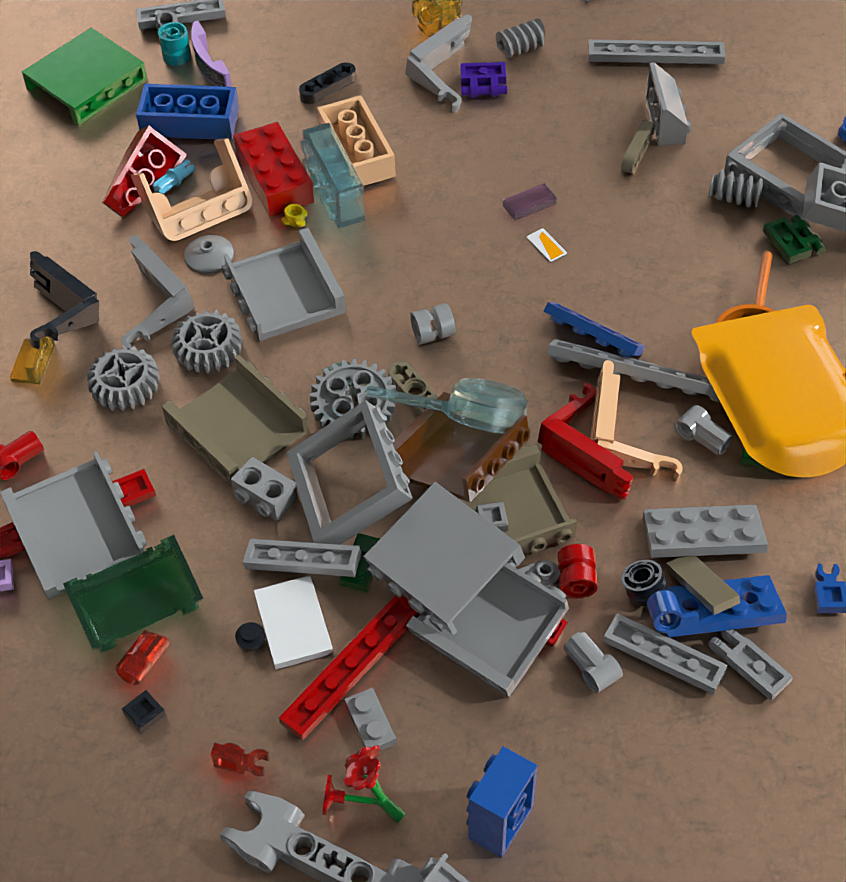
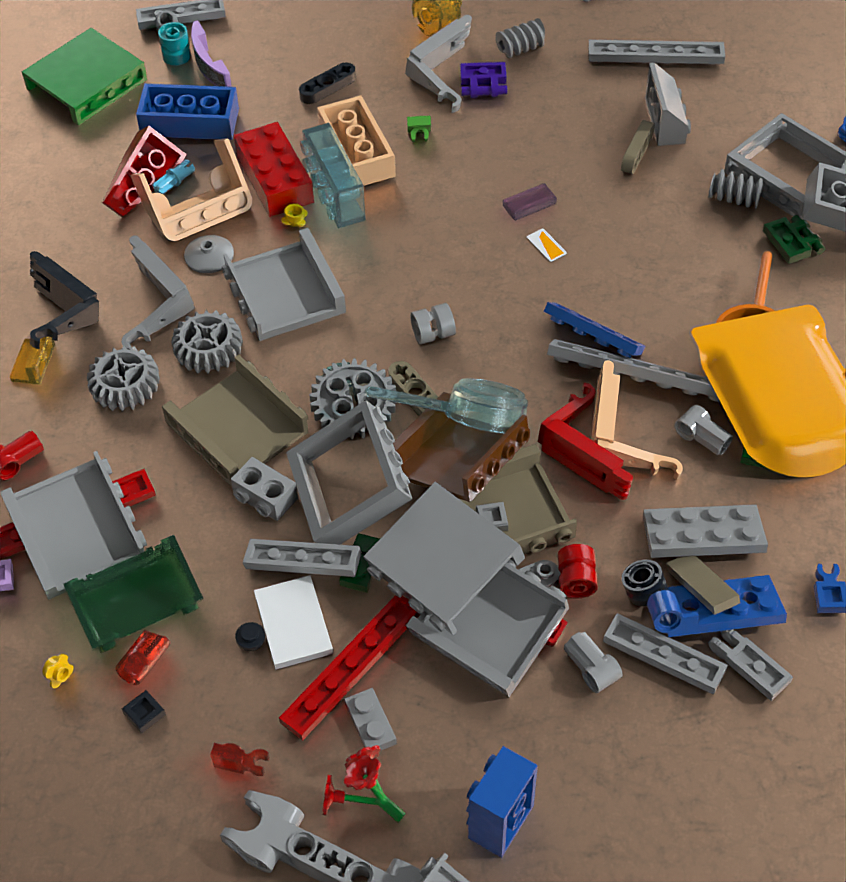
none -> yellow plate [42,654,74,688]
none -> bright green tile [407,116,431,142]

